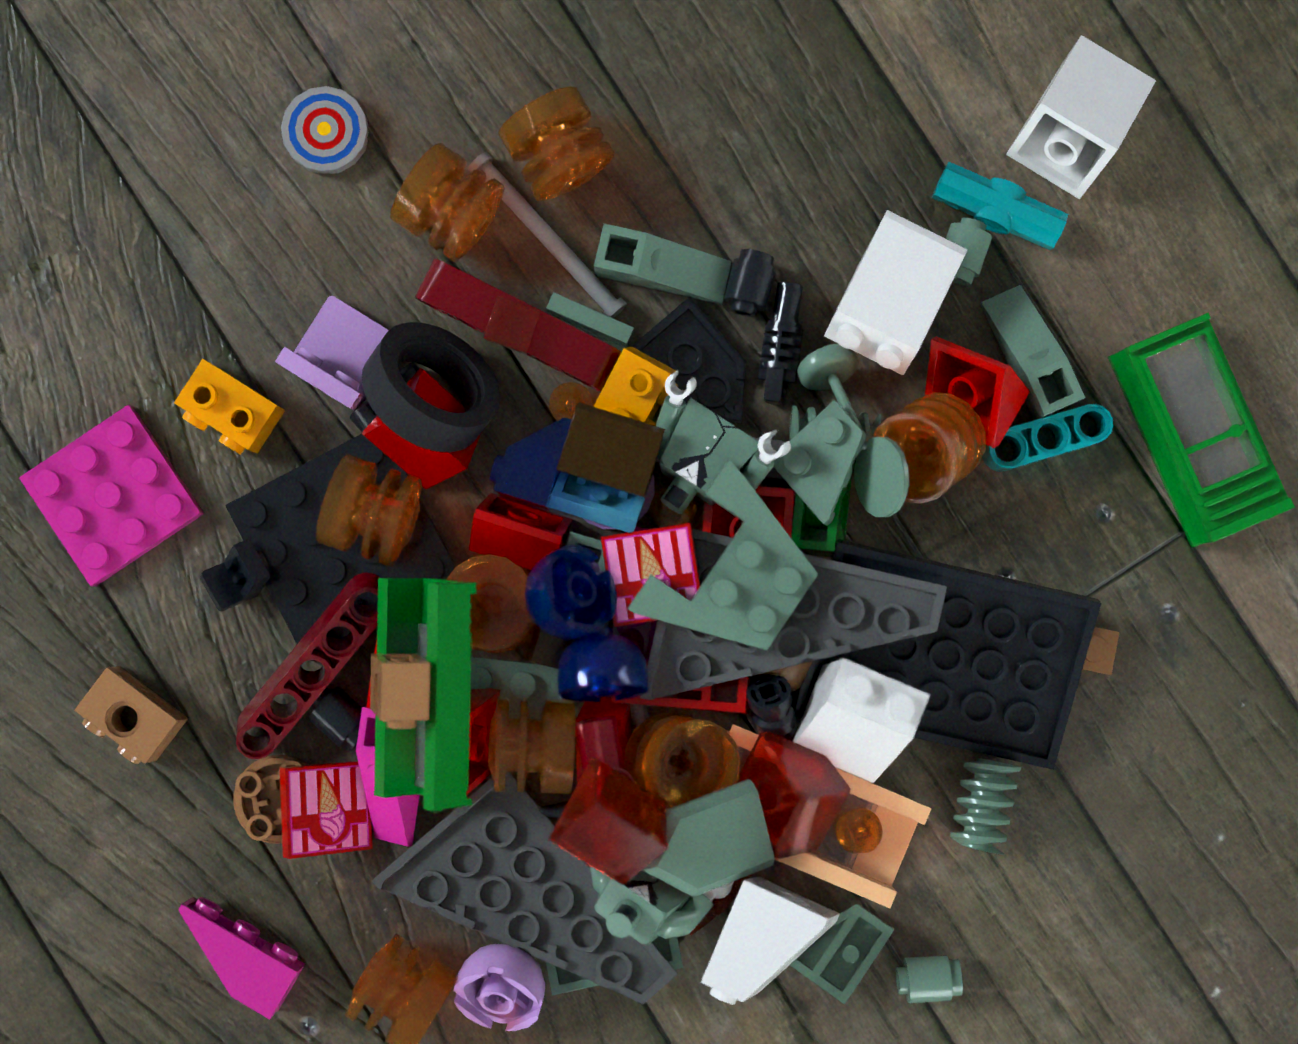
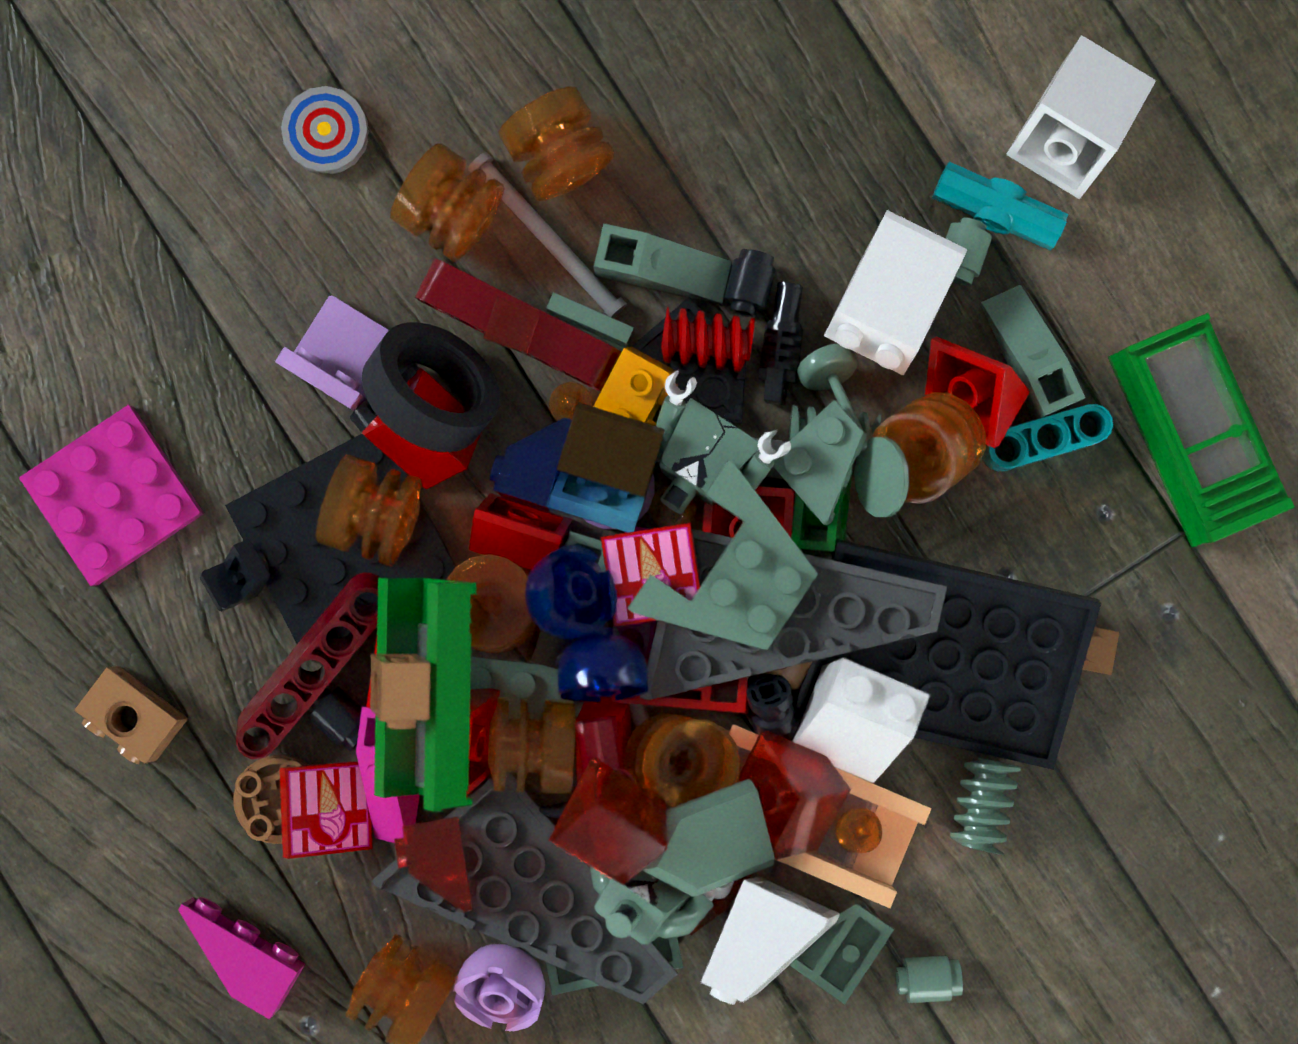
light orange brick [174,358,285,455] -> none
none -> clear red slope [394,817,473,913]
none -> red piece [661,306,755,373]

